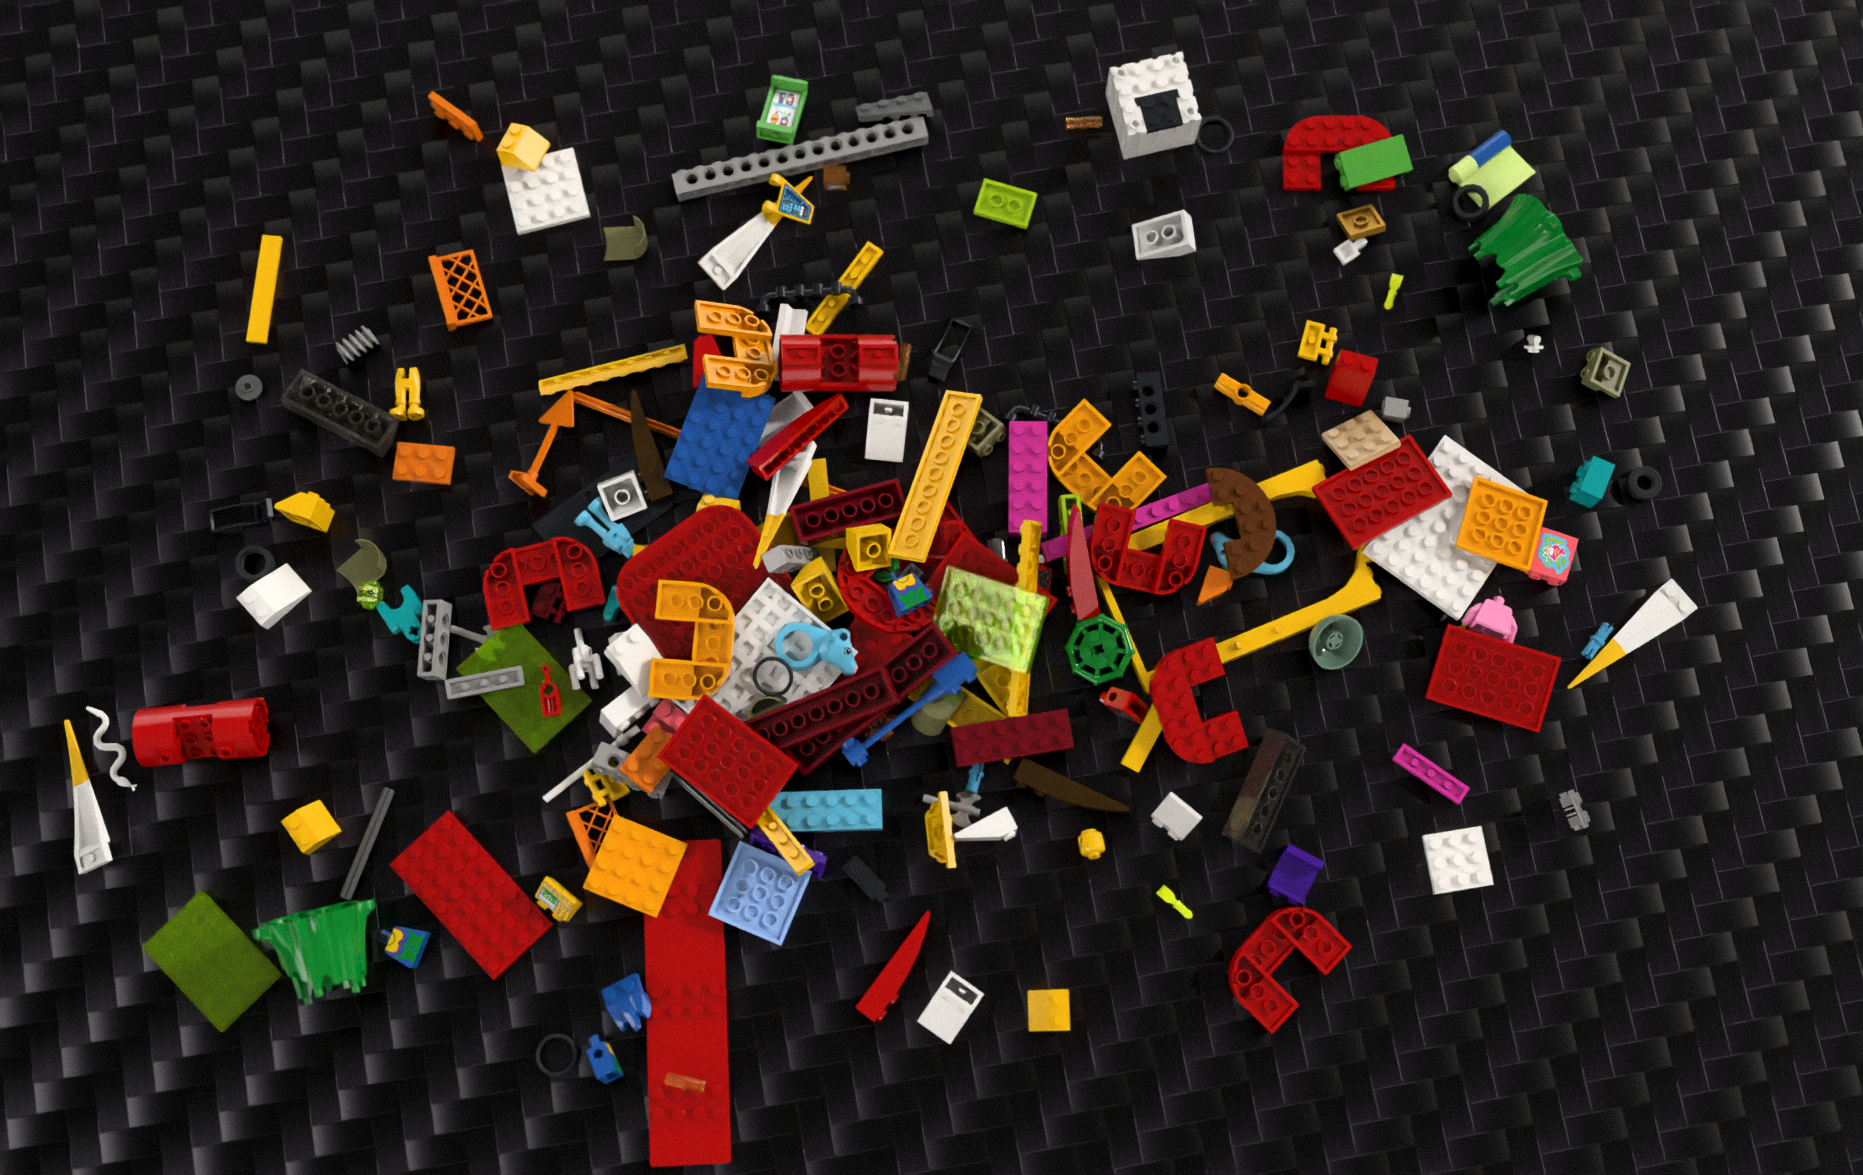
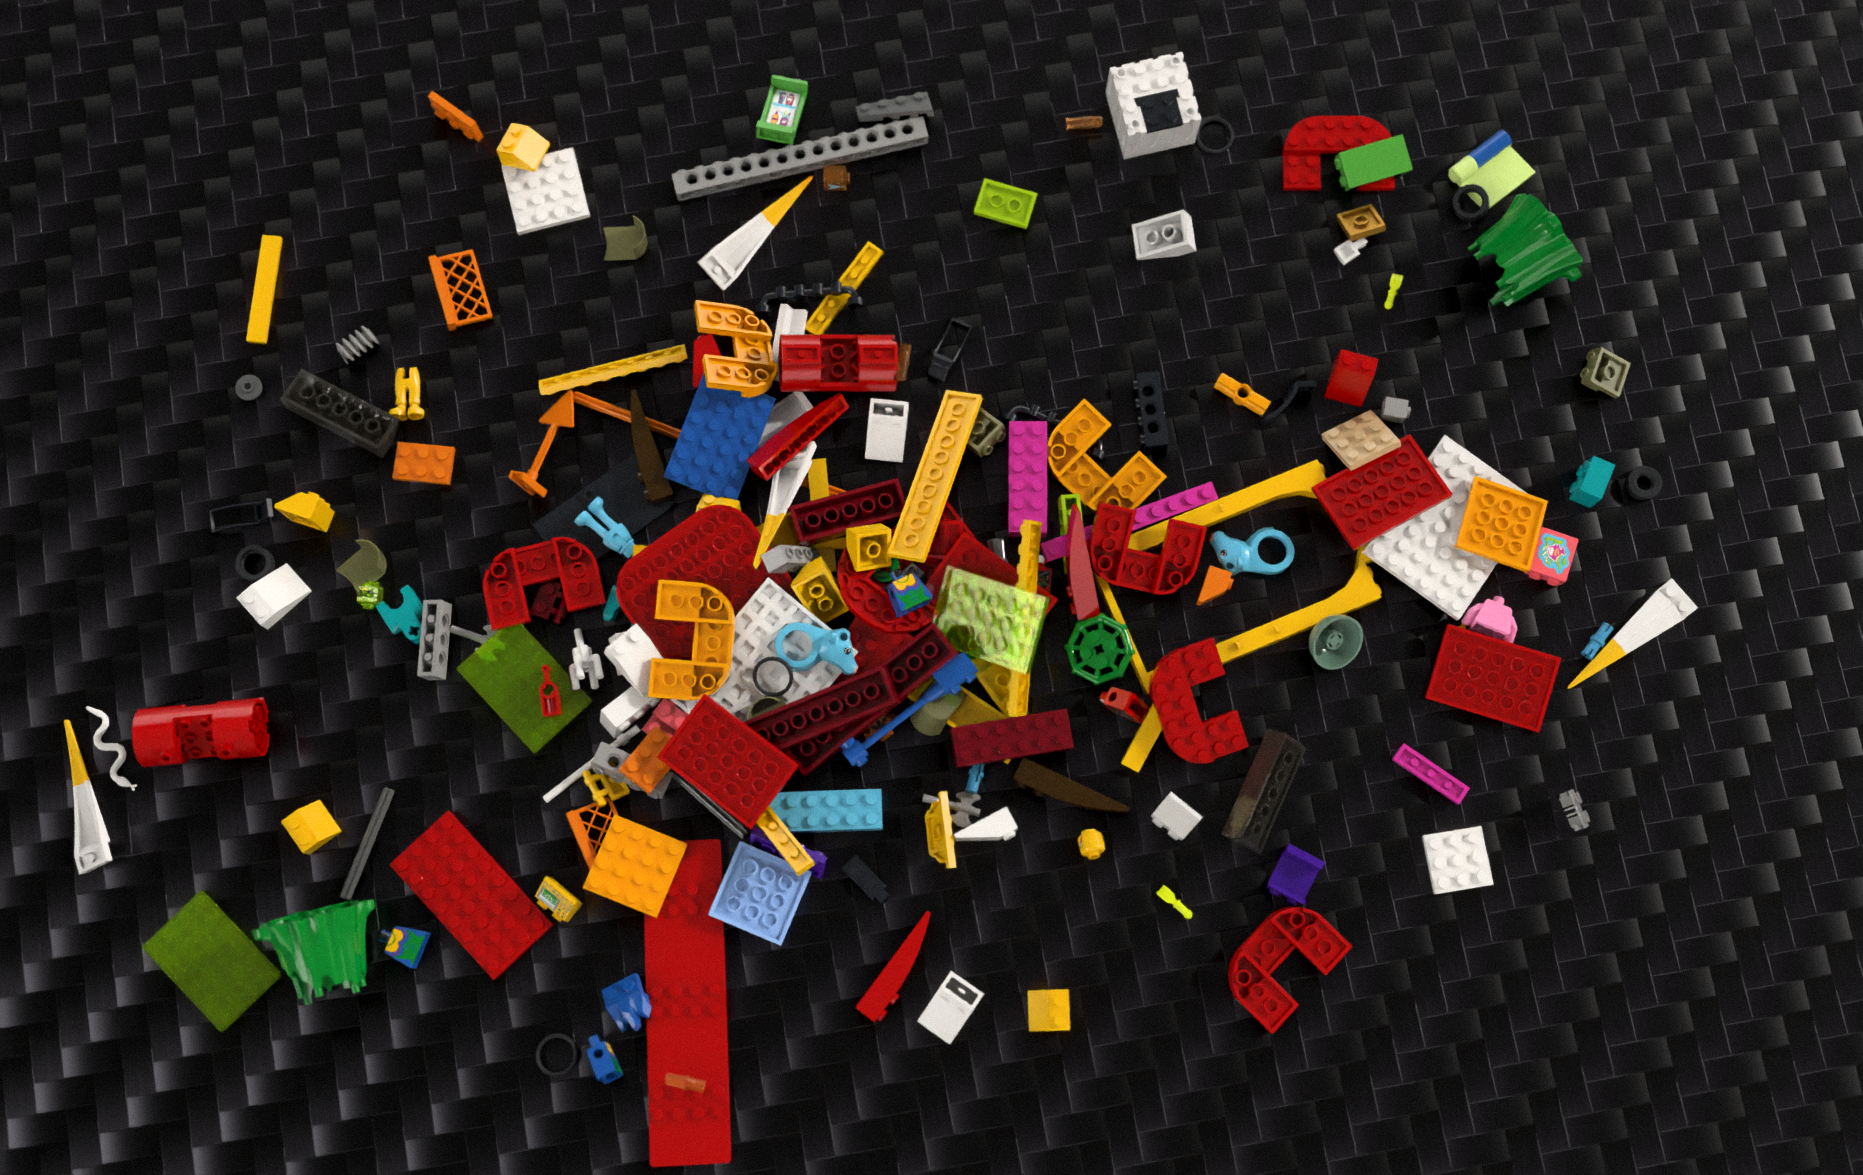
light grey plate [445,665,525,700] -> none
white slope [597,470,647,522] -> none
flag [762,174,814,225] -> none
reddish brown plate [1205,468,1276,580] -> none
yellow plate [1297,320,1337,365] -> none
white plate [1524,334,1543,353] -> none

